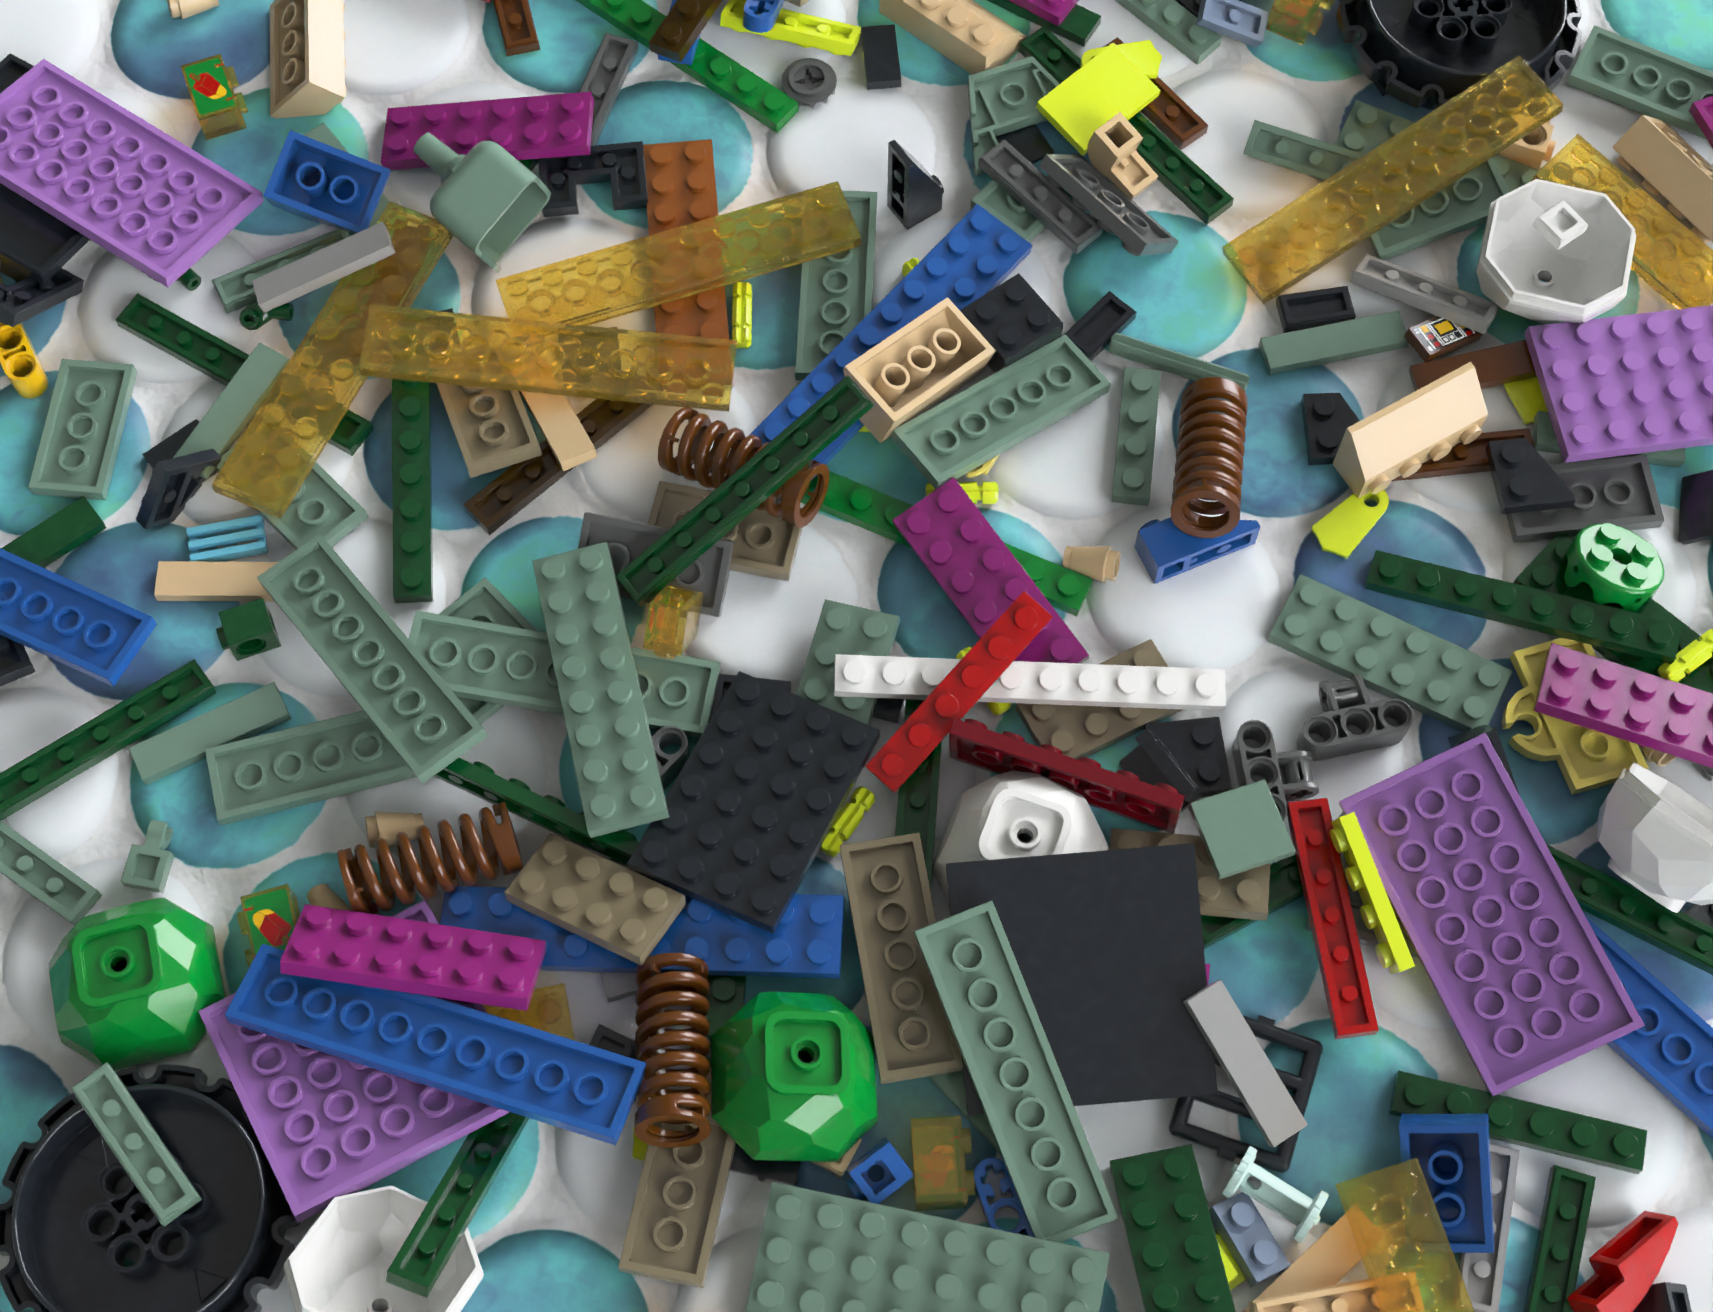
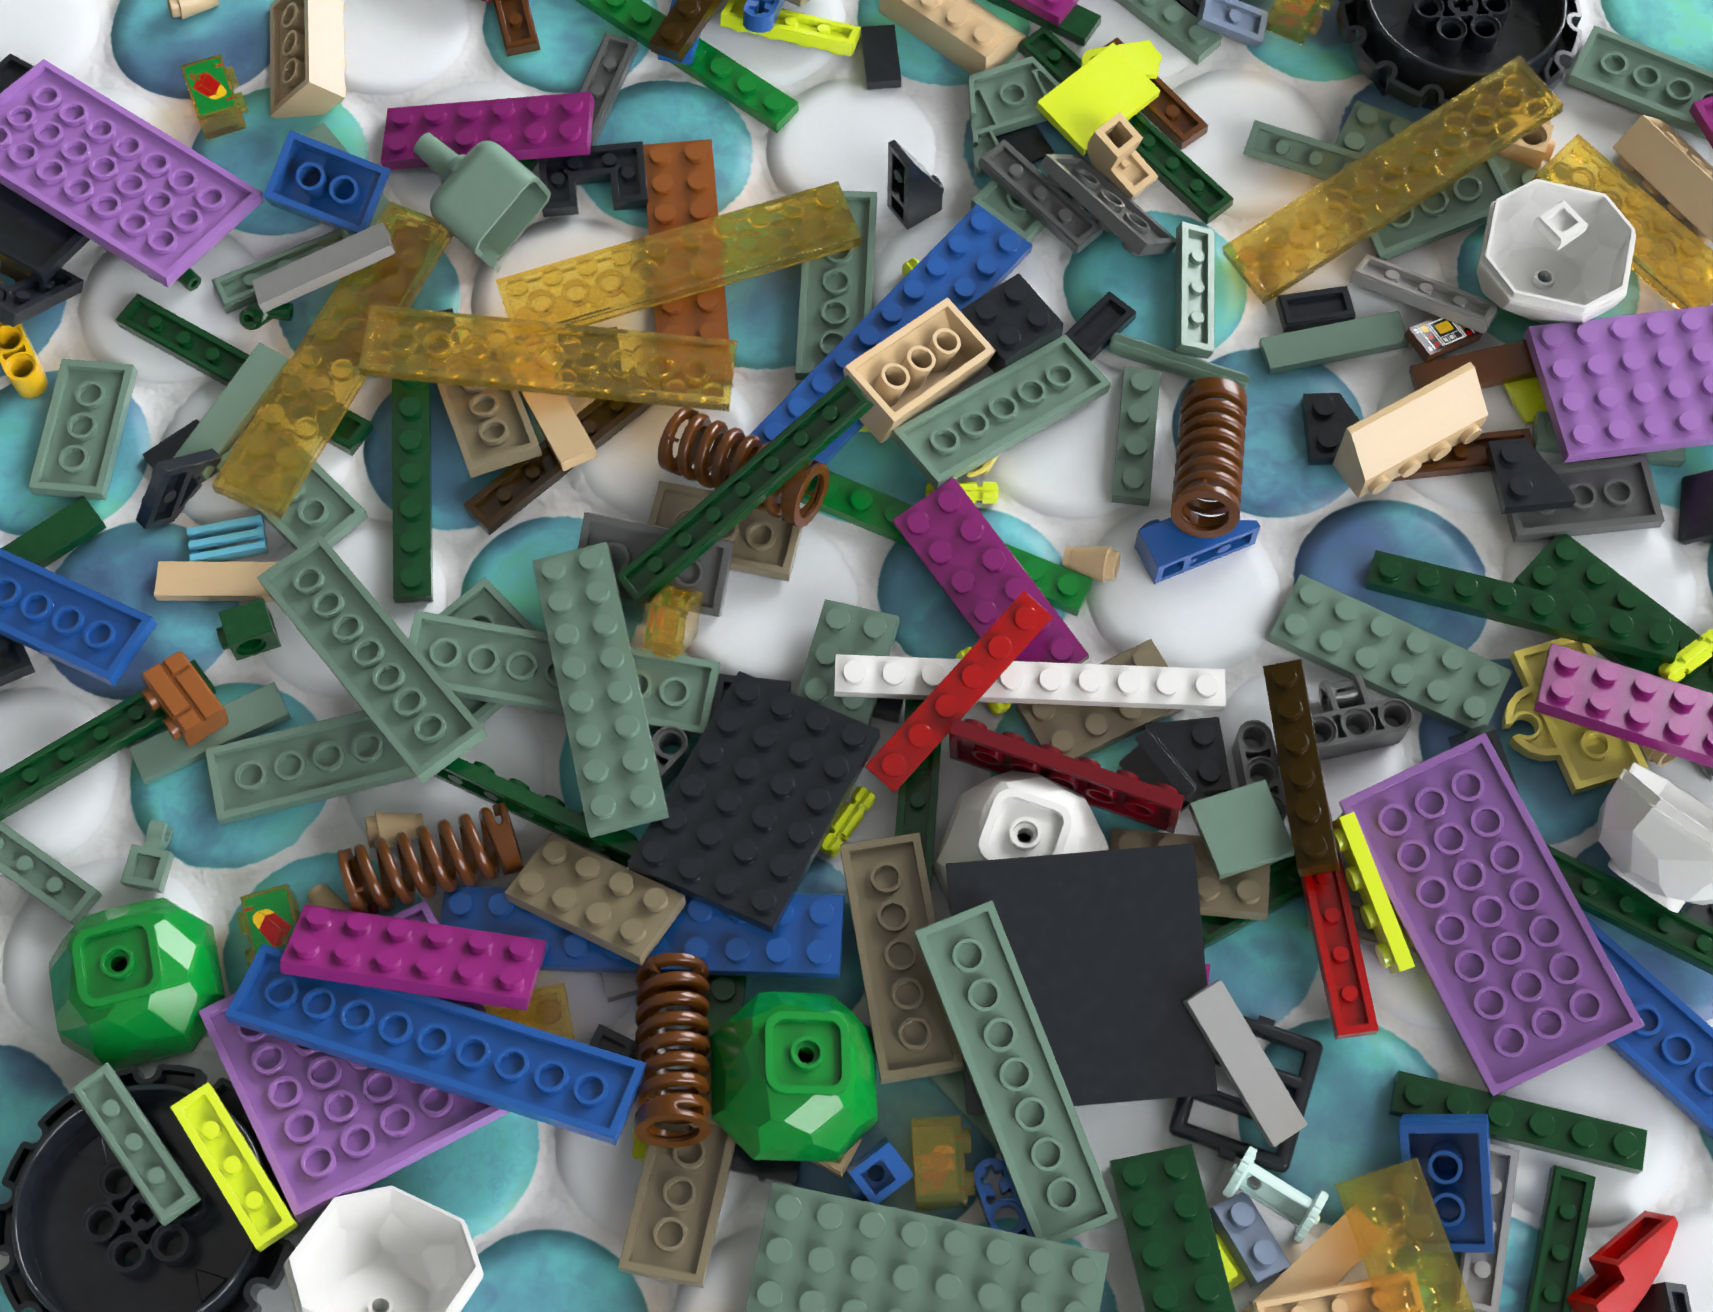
dark green plate [386,1112,530,1298] -> none
neon yellow axle [732,282,752,349] -> none
dark grey gear [782,58,837,108] -> none
neon yellow piece [1311,490,1389,559] -> none
green plate [1564,523,1665,613] -> none
none -> dark orange brick [141,651,229,747]
none -> neon yellow plate [171,1082,298,1252]
none -> plate [1175,221,1215,359]
none -> dark brown plate [1263,659,1340,877]

